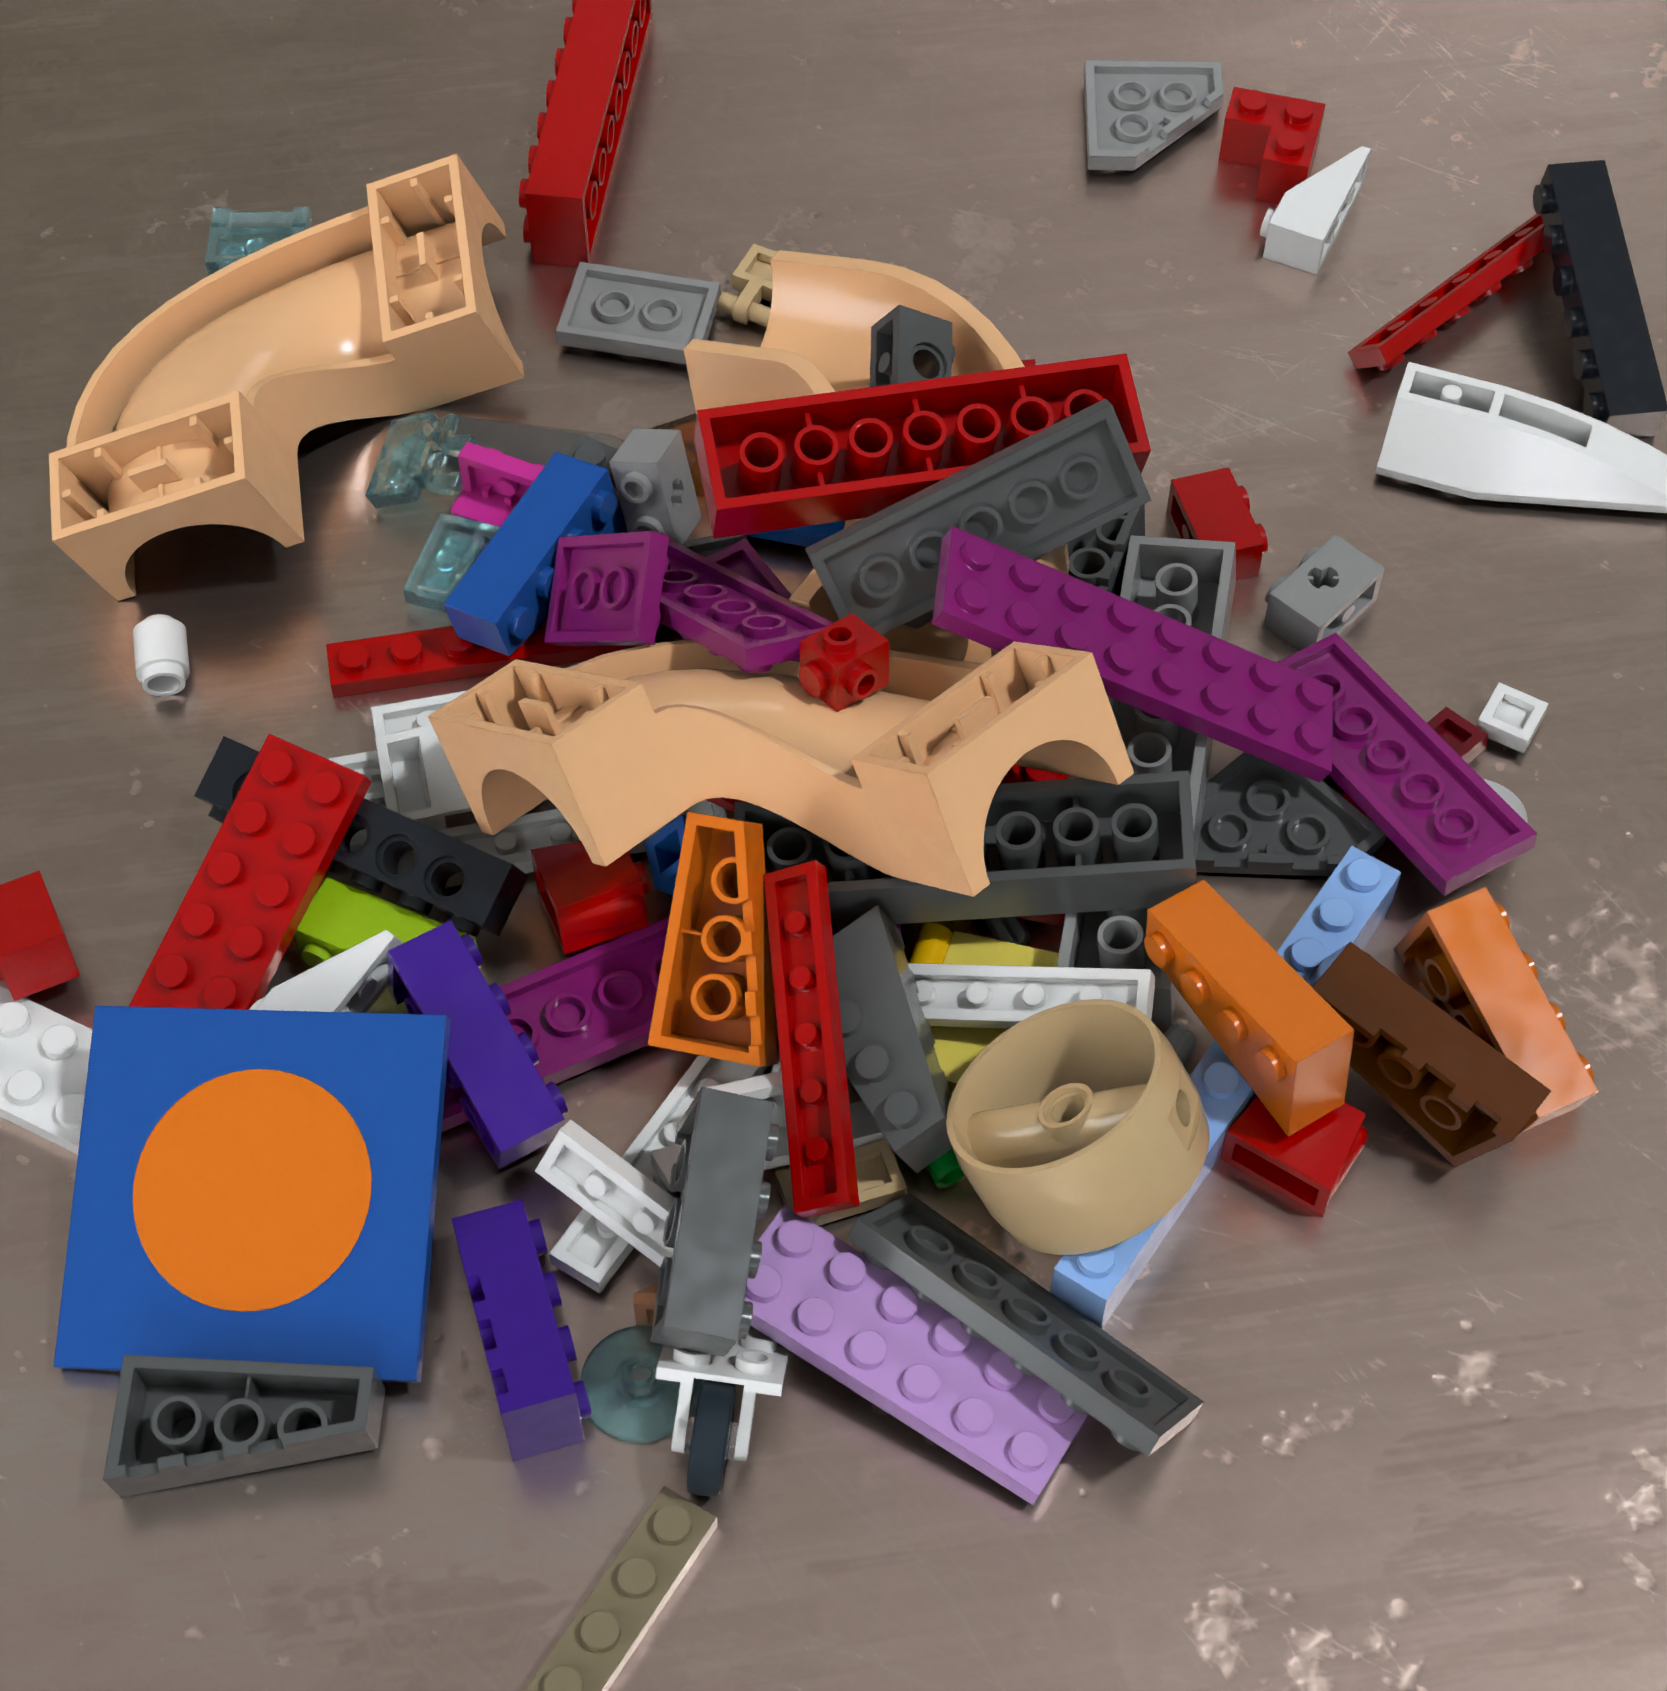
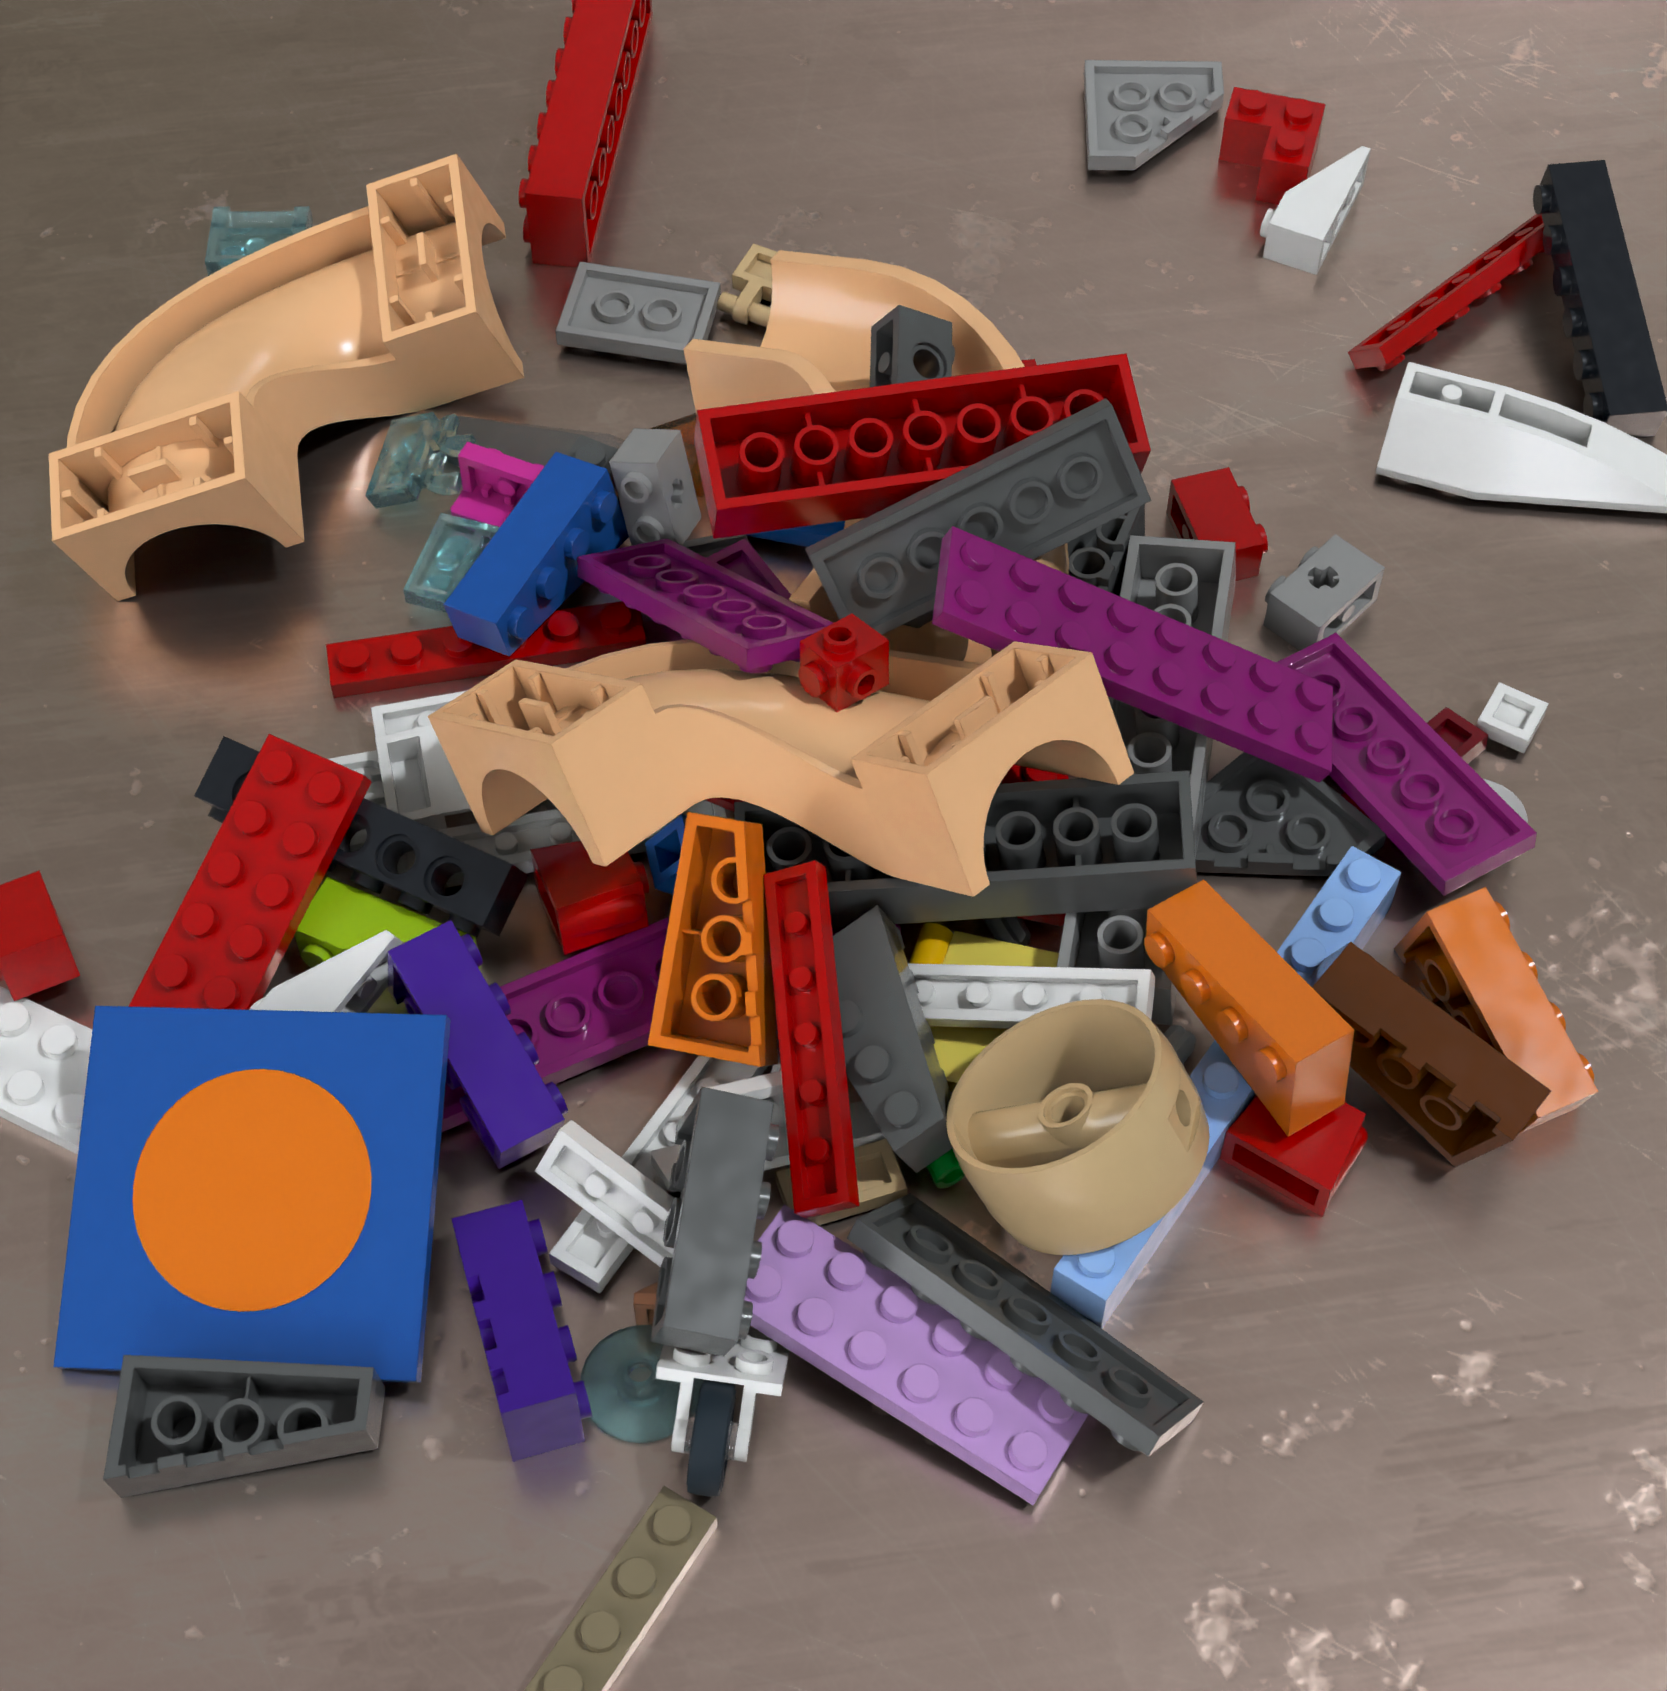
white brick [133,614,190,696] -> none
magenta plate [544,531,669,646] -> none

